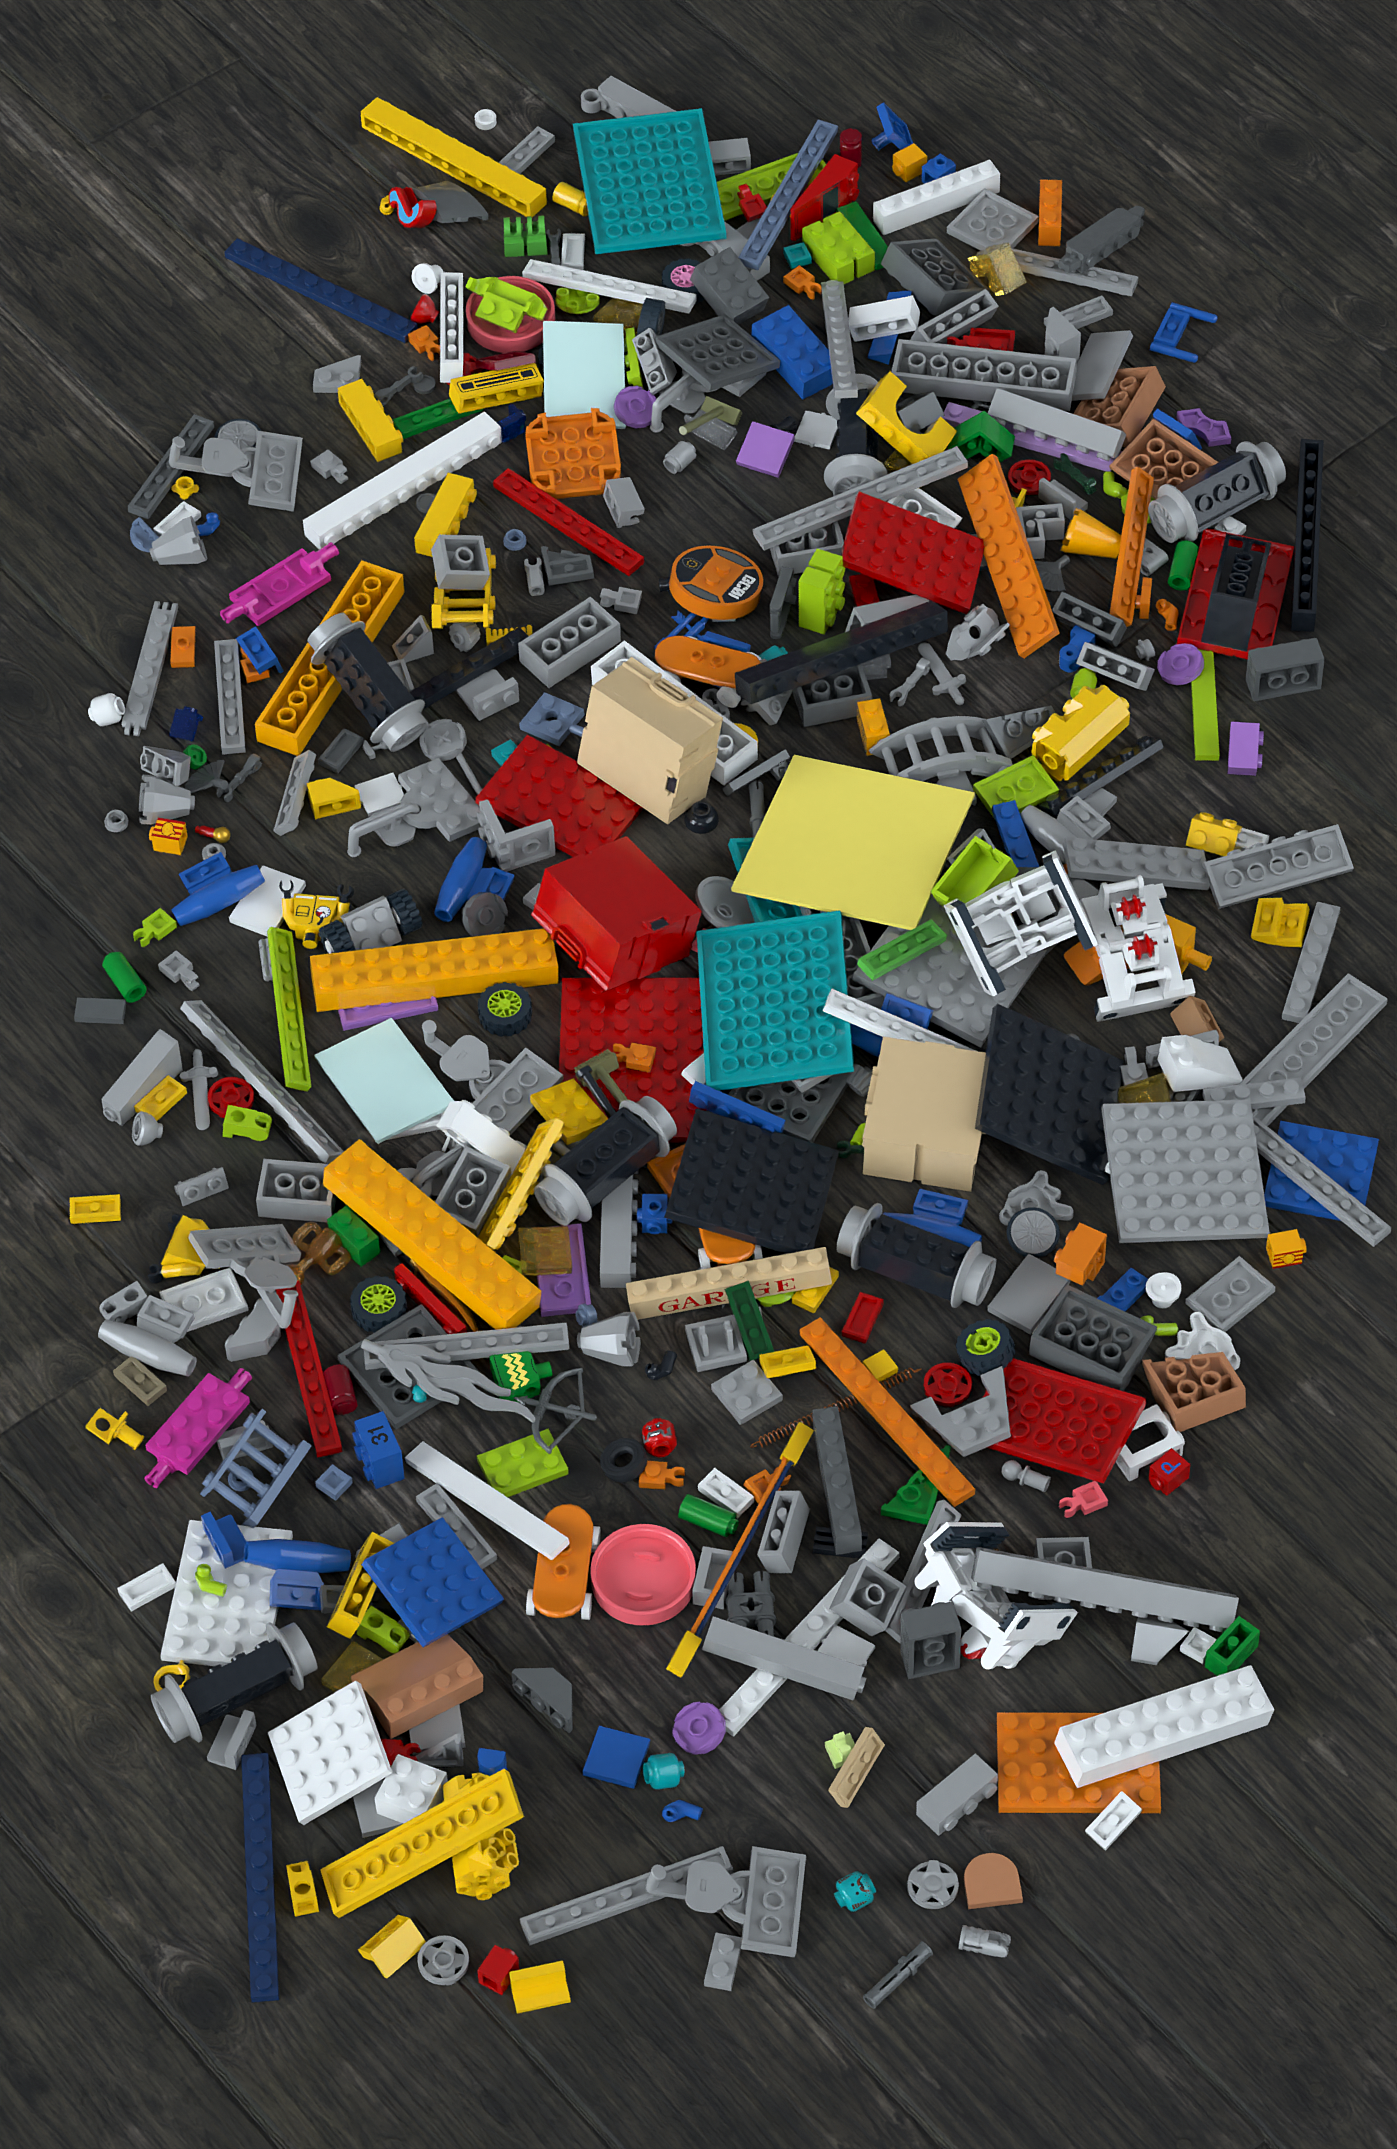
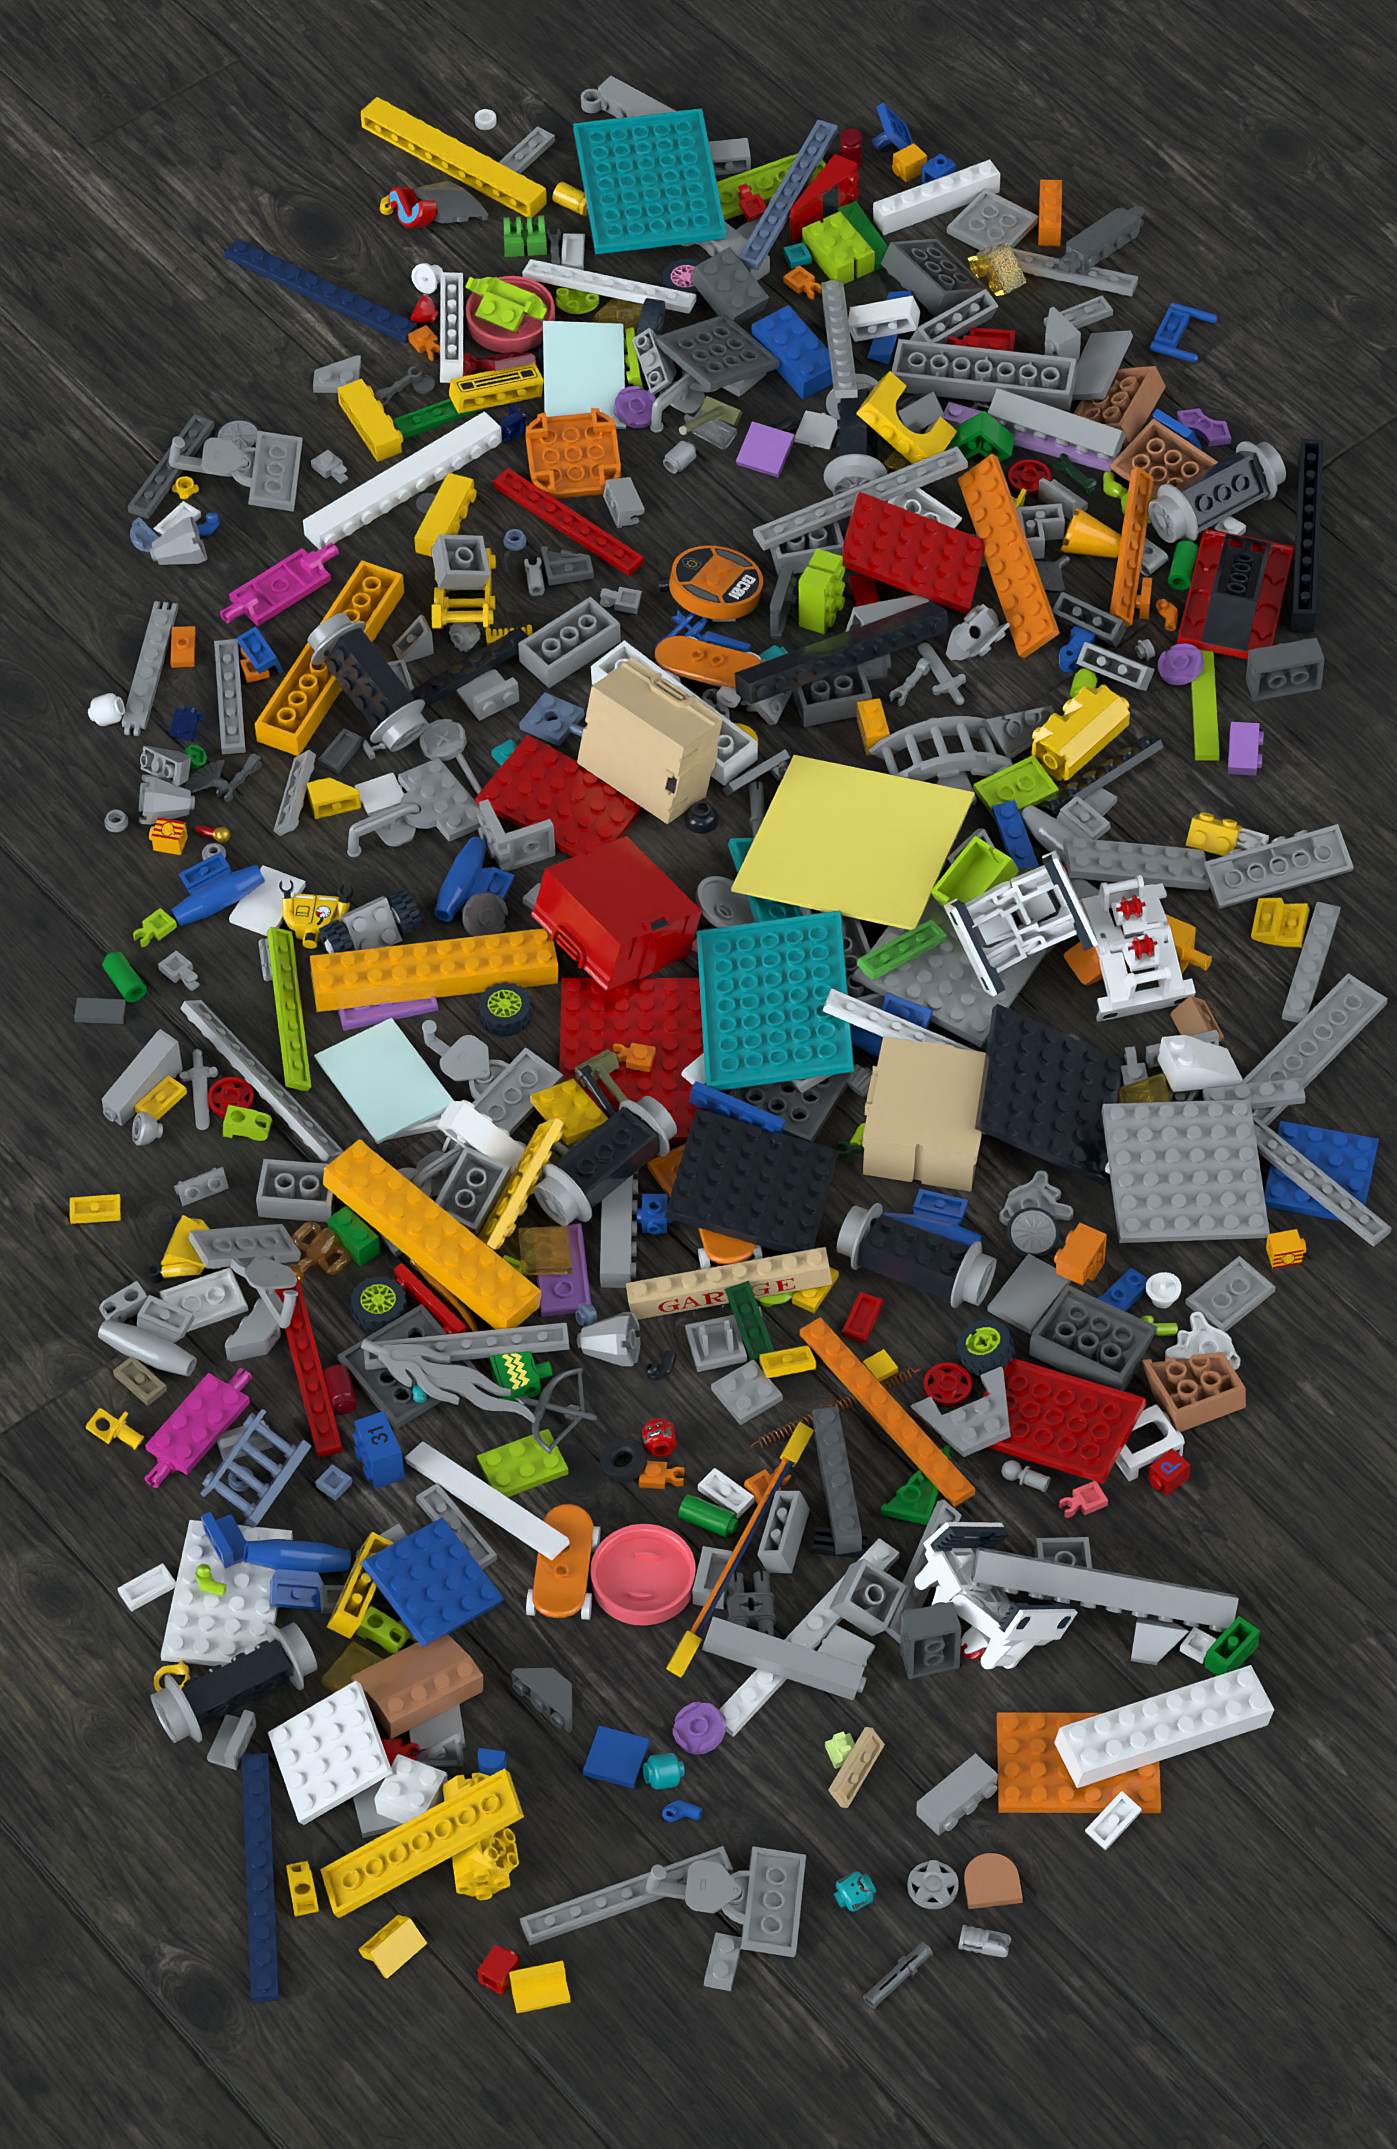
light grey wheel [418,1936,469,1985] -> none

